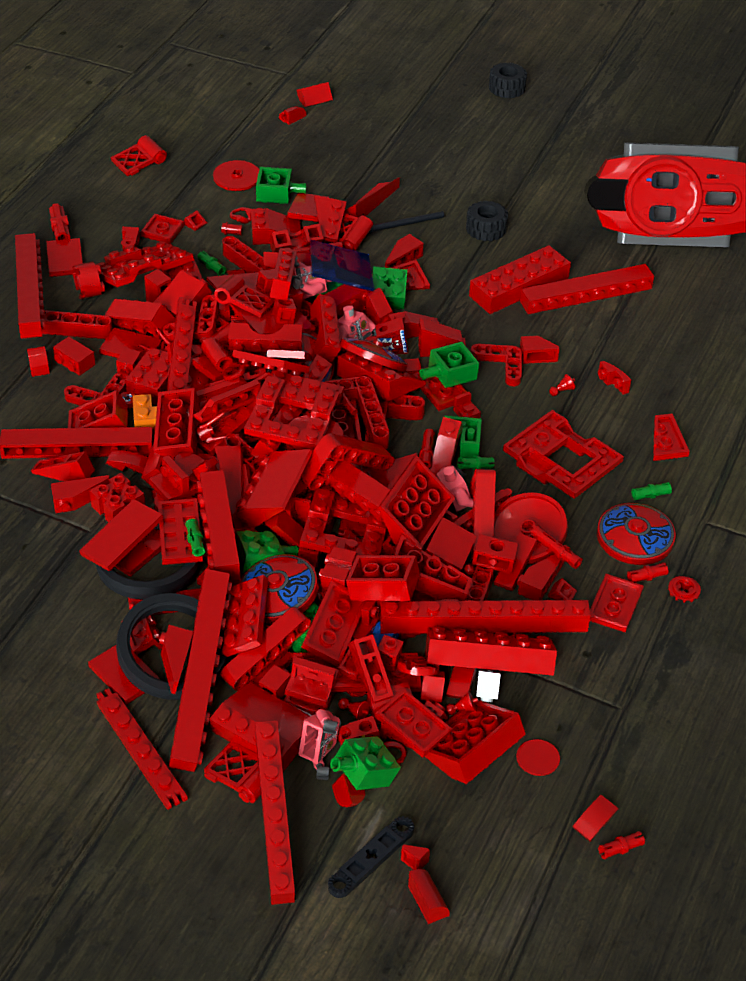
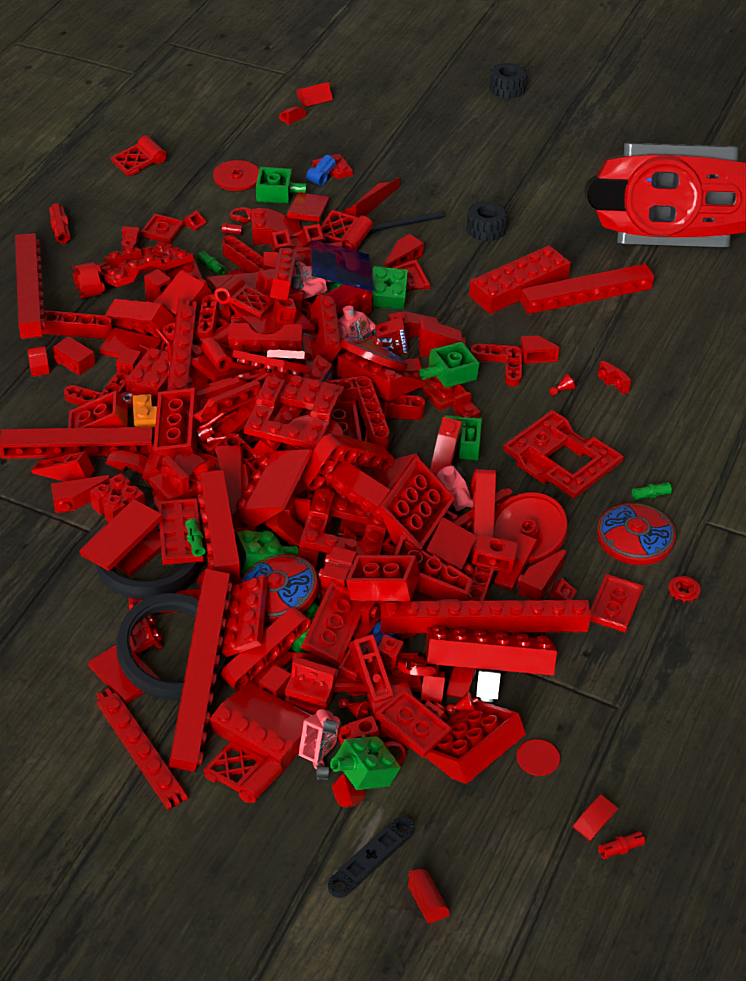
red tile [46,238,83,277] -> none
red slope [159,625,194,694] -> none
red piece [223,364,250,380] -> none
red brick [255,720,295,905] -> none
red wing [314,195,346,243] -> none
red bar [336,393,358,415] -> none
red slope [366,288,393,325] -> none
red slope [401,845,430,870] -> none
red pin [419,429,435,468] -> none
green pin [457,455,495,470] -> none
red pin [530,525,583,569] -> none
red pin [627,562,669,583] -> none
red wing [653,414,690,461] -> none
none -> blue piece [306,155,336,186]
none -> red wing [312,154,353,179]

